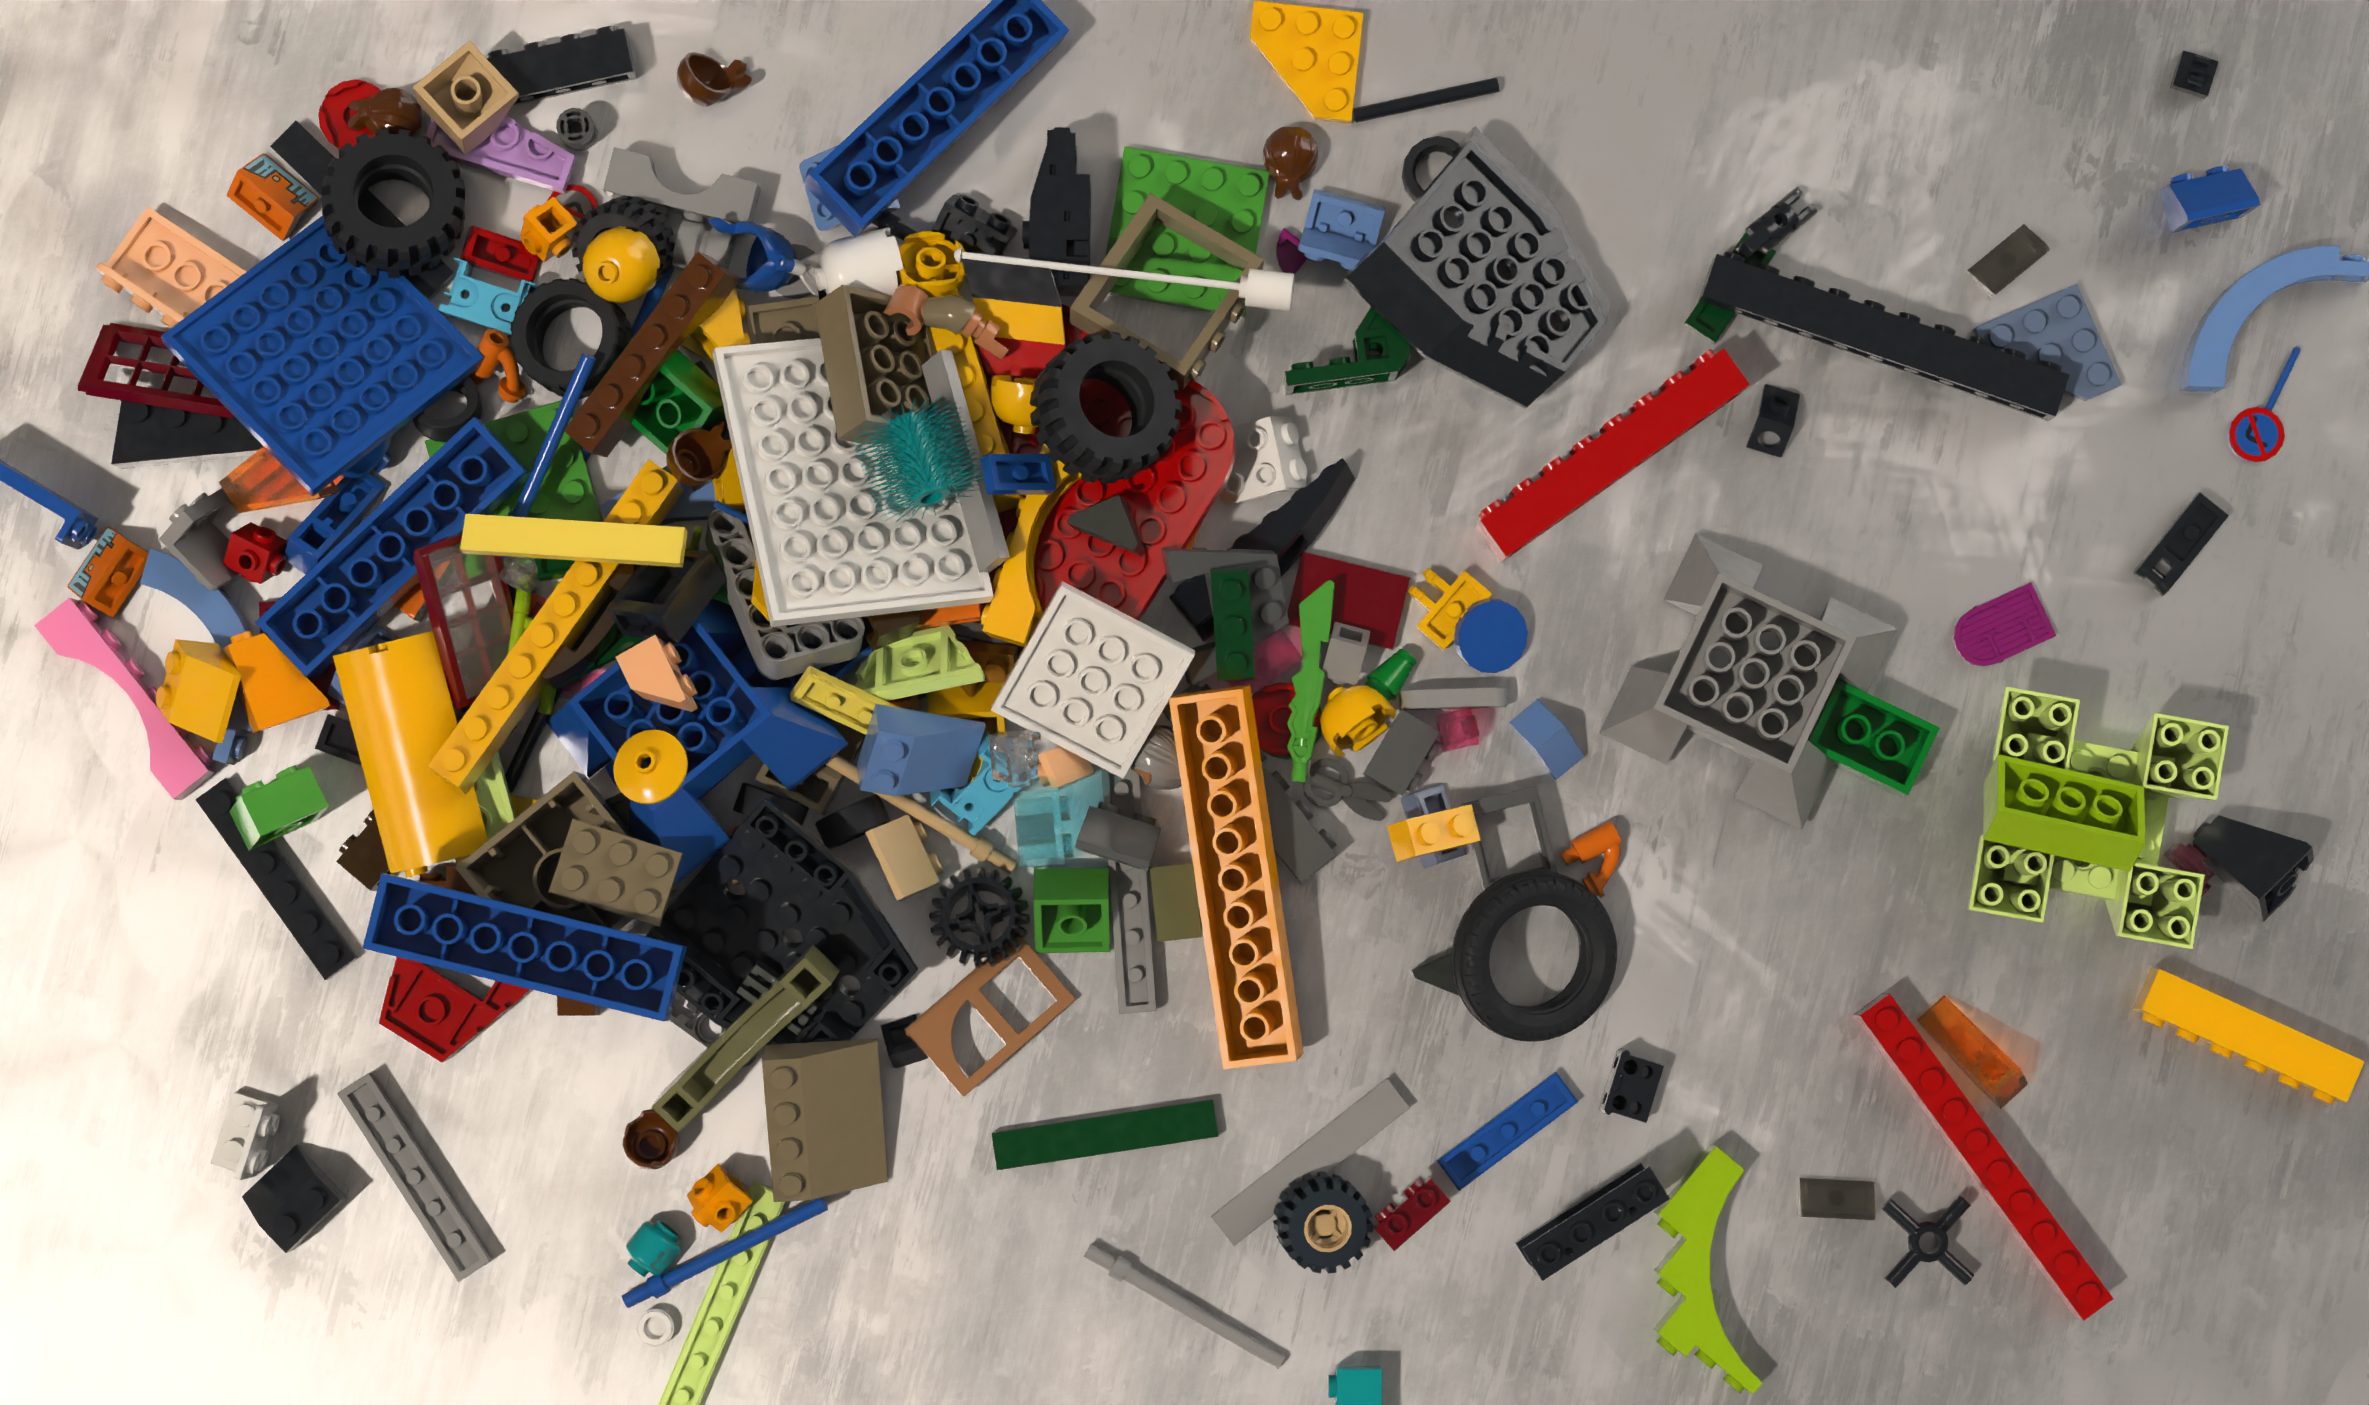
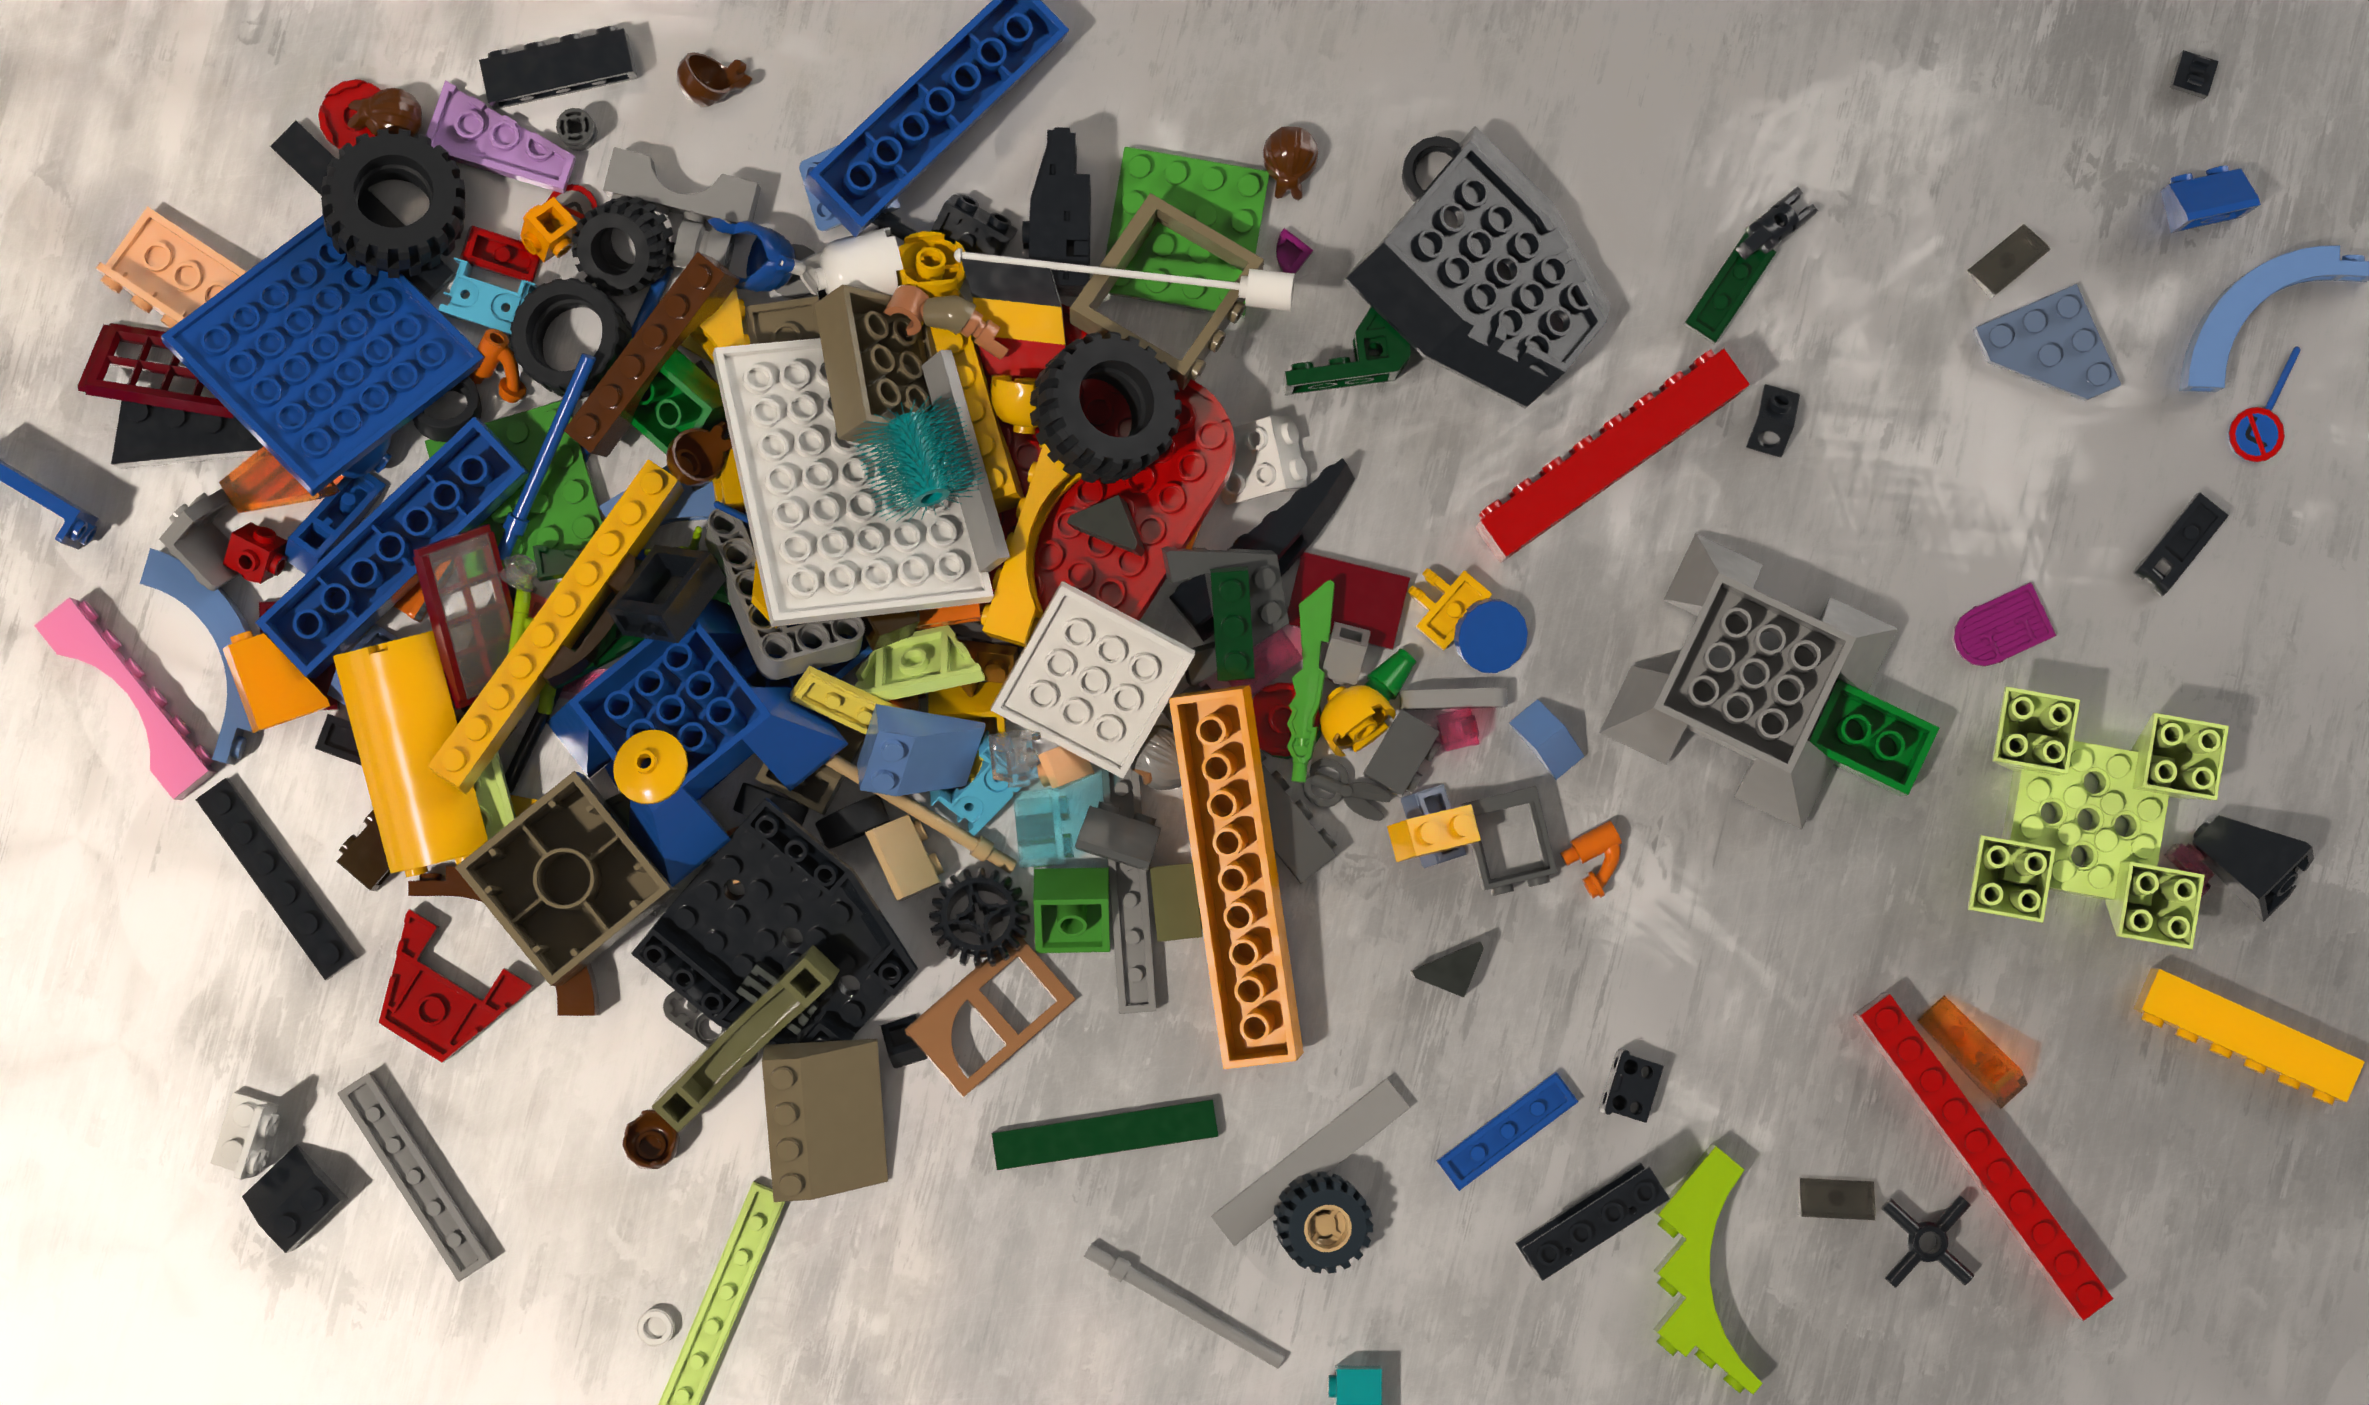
orange panel [67,526,149,618] -> none
yellow slope [156,639,241,743] -> none
orange panel [226,153,319,241] -> none
bright green brick [229,765,329,851] -> none
blue brick [363,873,687,1022] -> none
tan slope [413,40,519,155] -> none
light yellow tile [460,514,688,567] -> none
dark tan plate [549,819,683,927] -> none
yellow cylinder [583,226,660,303] -> none
light nougat slope [616,635,698,712] -> none
blue bar [622,1197,828,1308] -> none
teal head [626,1219,681,1277] -> none
light orange brick [687,1164,753,1233] -> none
blue plate [980,454,1056,495] -> none
yellow plate [1249,0,1363,124] -> none
medium blue bracket [1298,189,1386,270] -> none
black bar [1353,77,1499,123] -> none
dark red plate [1373,1177,1451,1251] -> none
black tyre [1452,870,1617,1042] -> none
black brick [1698,252,2070,421] -> none
lime brick [1983,754,2145,872] -> none

